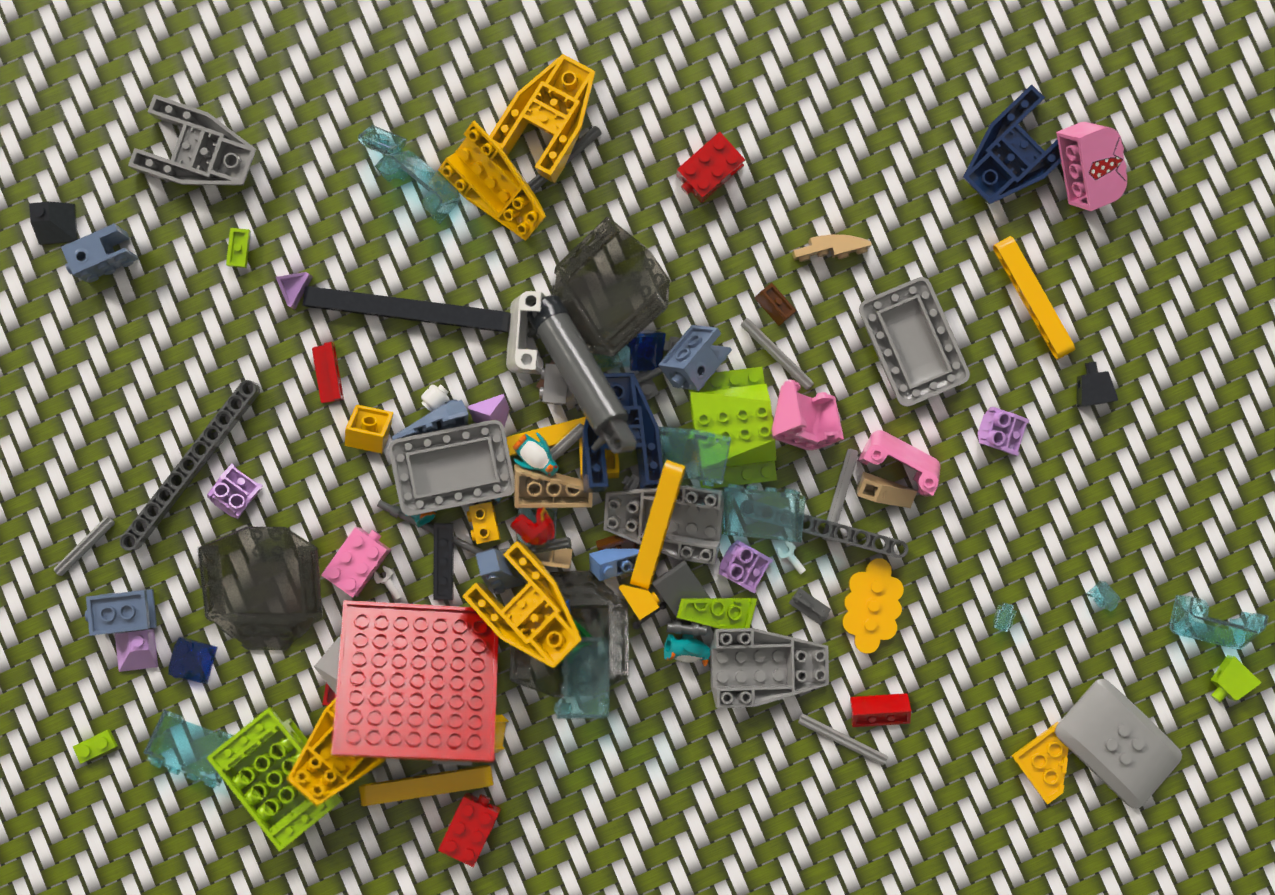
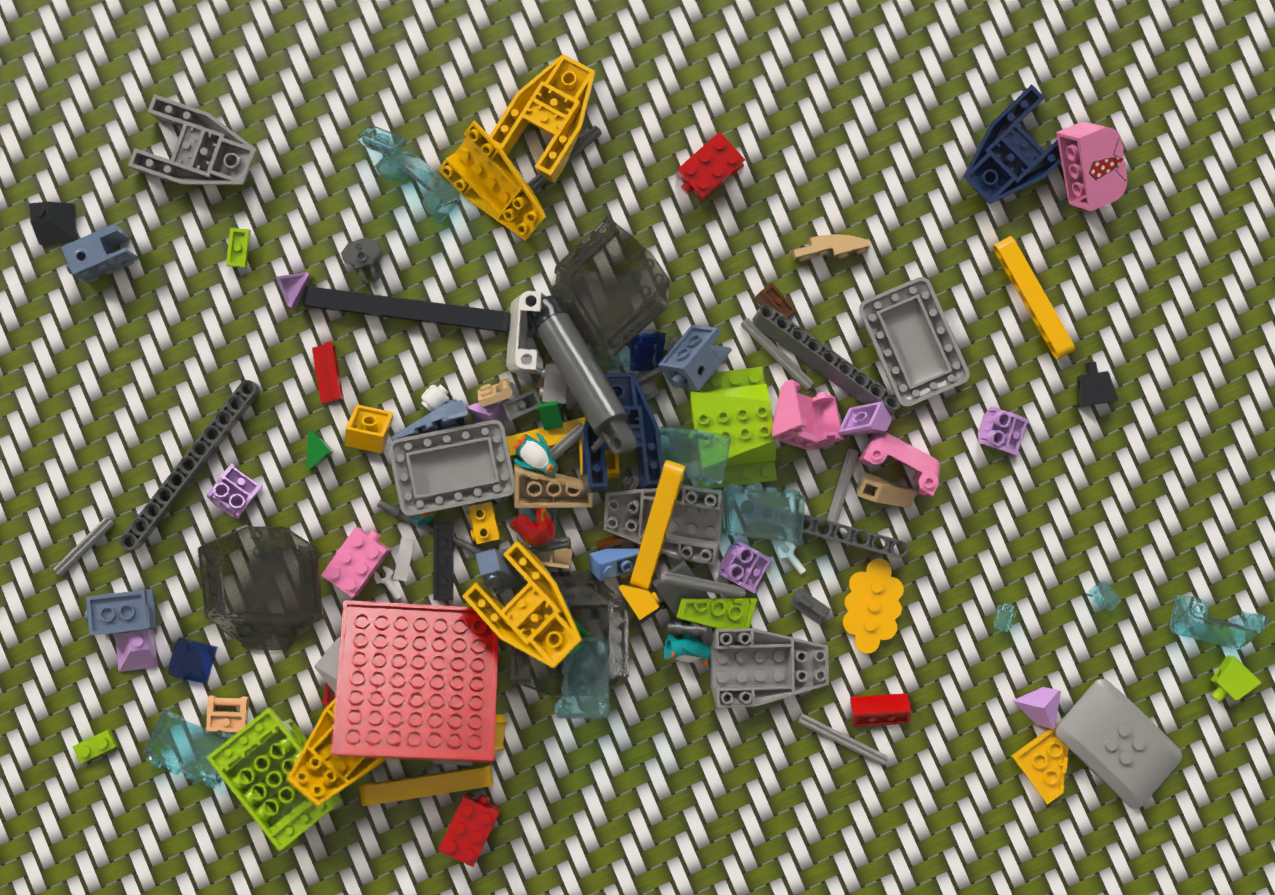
none -> light nougat plate [206,695,249,732]
none -> green slope [306,430,334,470]
none -> dark grey hinge [341,237,383,284]
none -> white sticker [393,538,414,581]
none -> tan plate [477,378,512,408]
none -> flat silver slope [500,389,542,422]
none -> green slope [538,401,564,430]
none -> light grey axle [660,571,746,598]
none -> dark grey beam [752,304,901,416]
none -> lavender slope [838,401,892,435]
none -> lavender slope [1013,687,1061,729]

